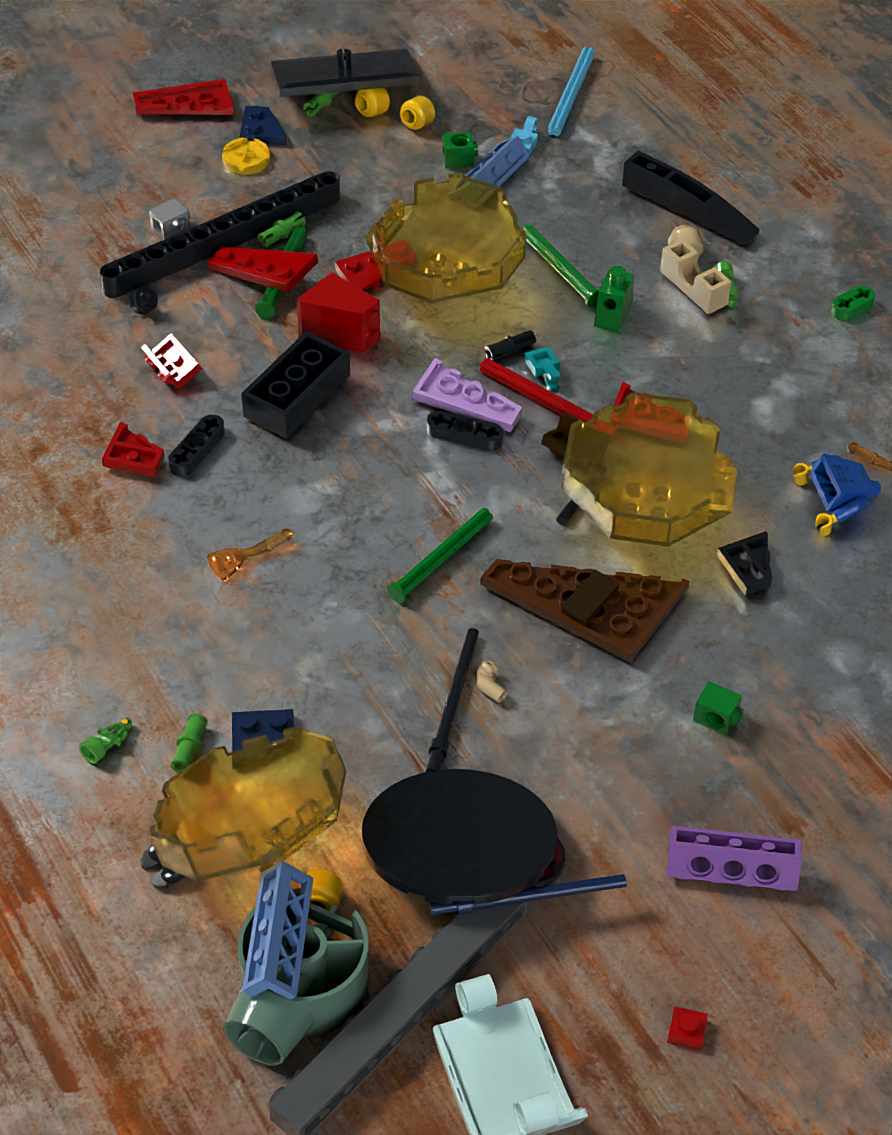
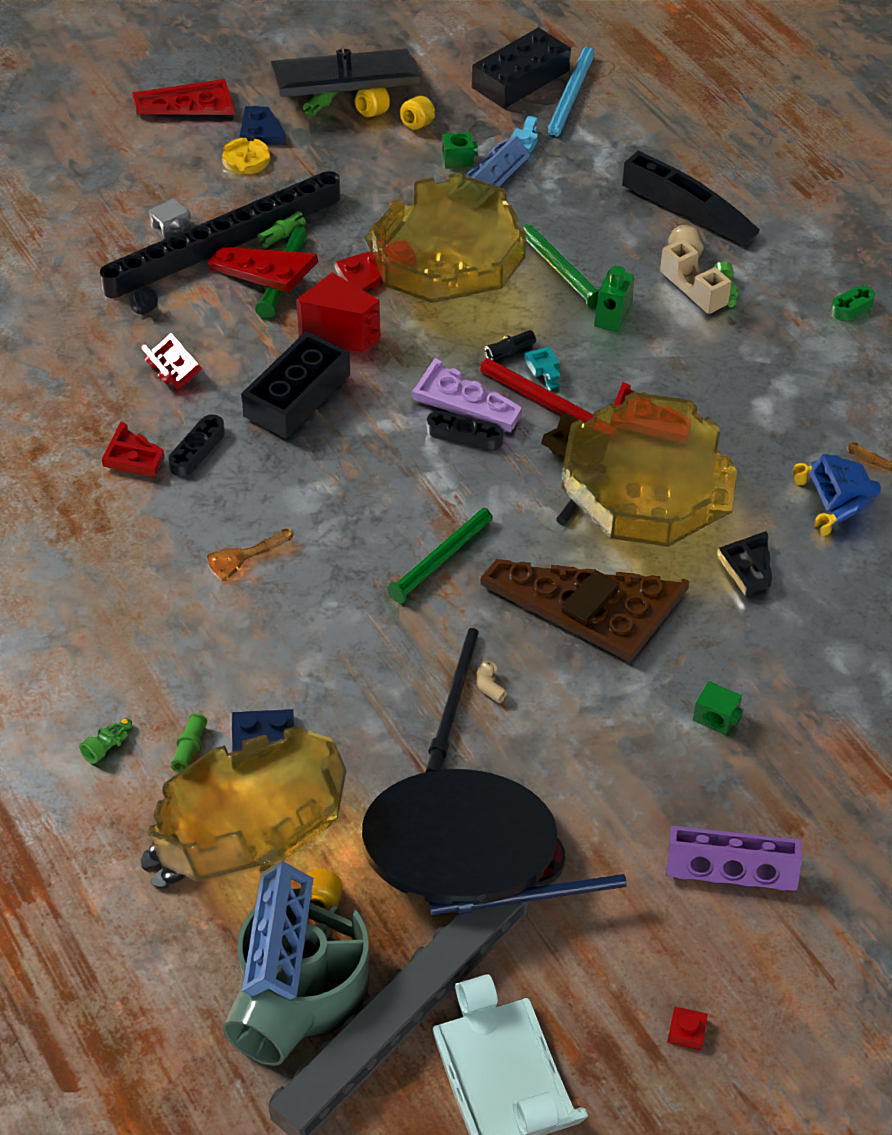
none -> black brick [472,27,571,109]

